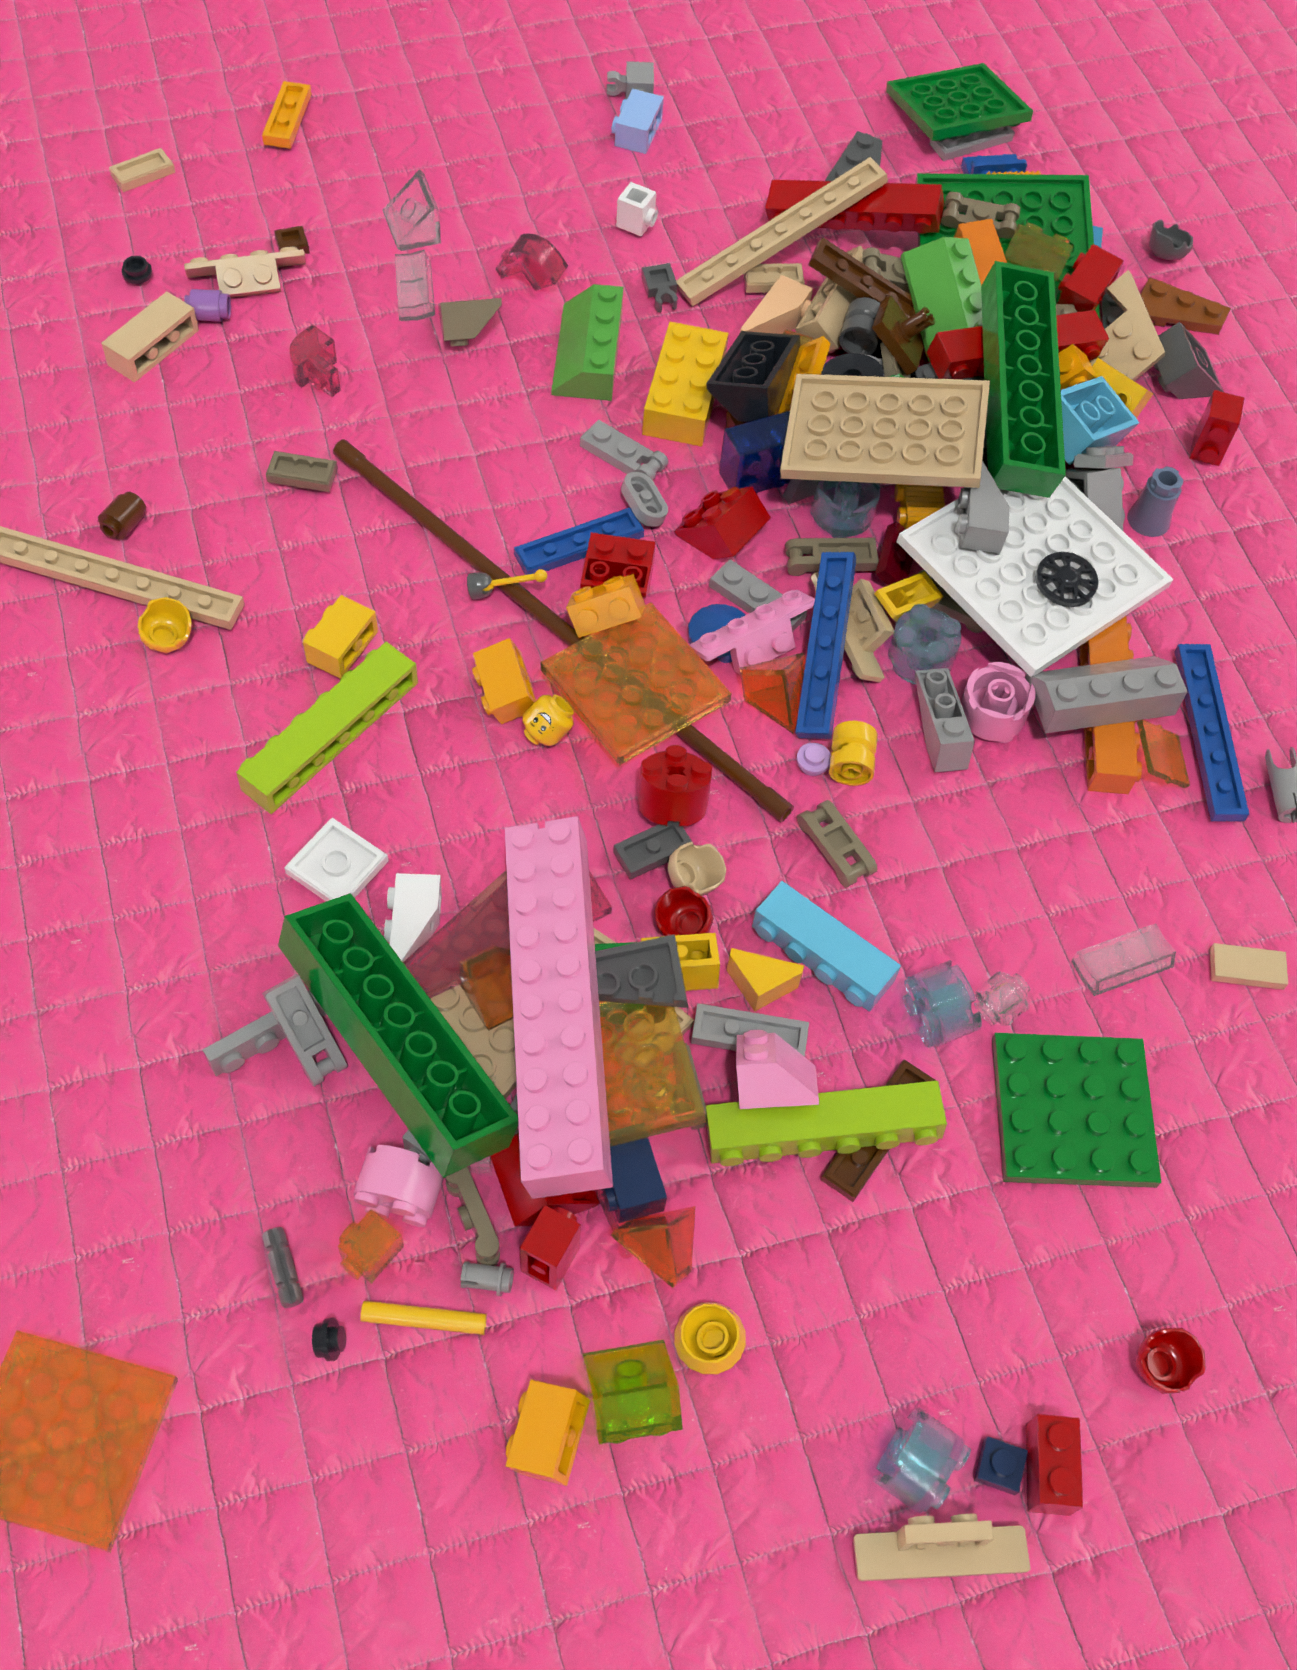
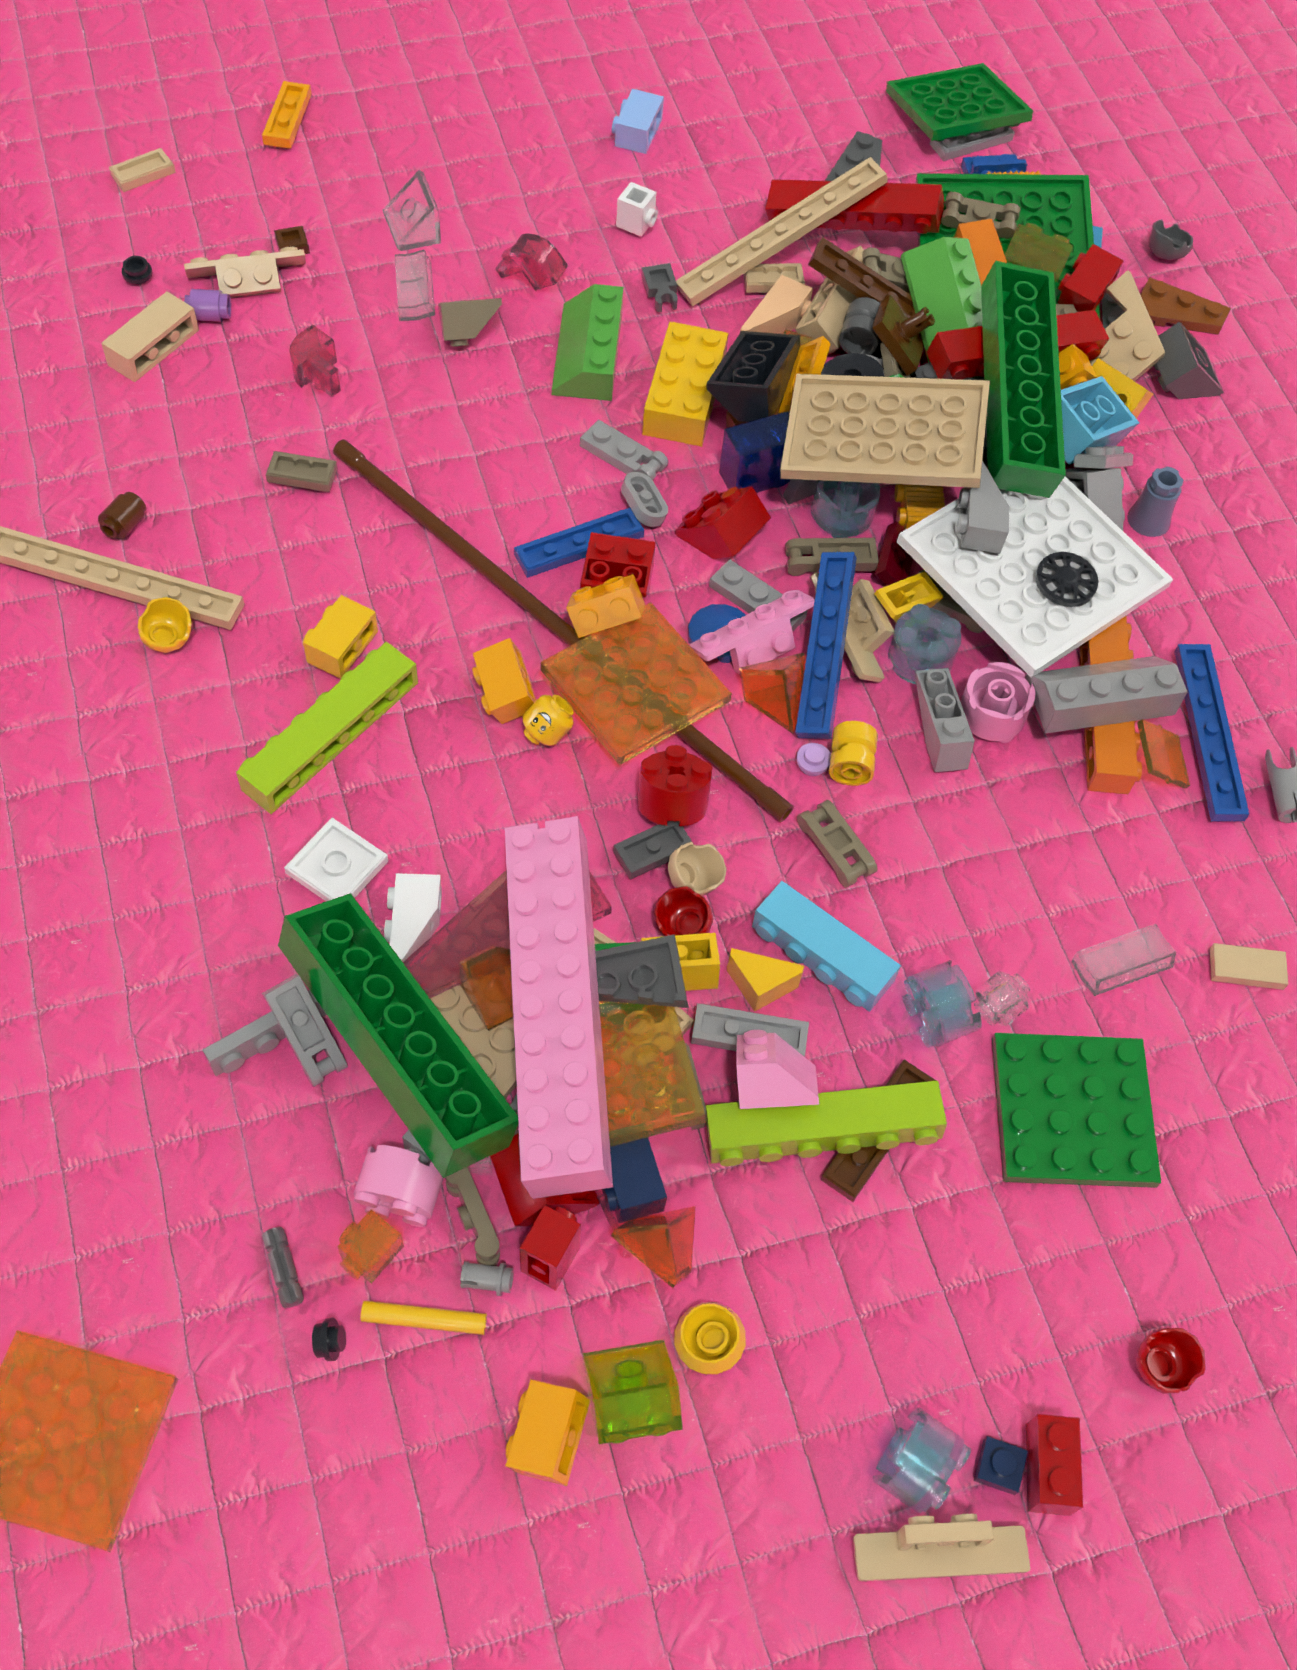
hinge [467,569,547,600] -> none
light grey brick [607,61,654,99] -> none
red brick [1189,390,1245,466] -> none

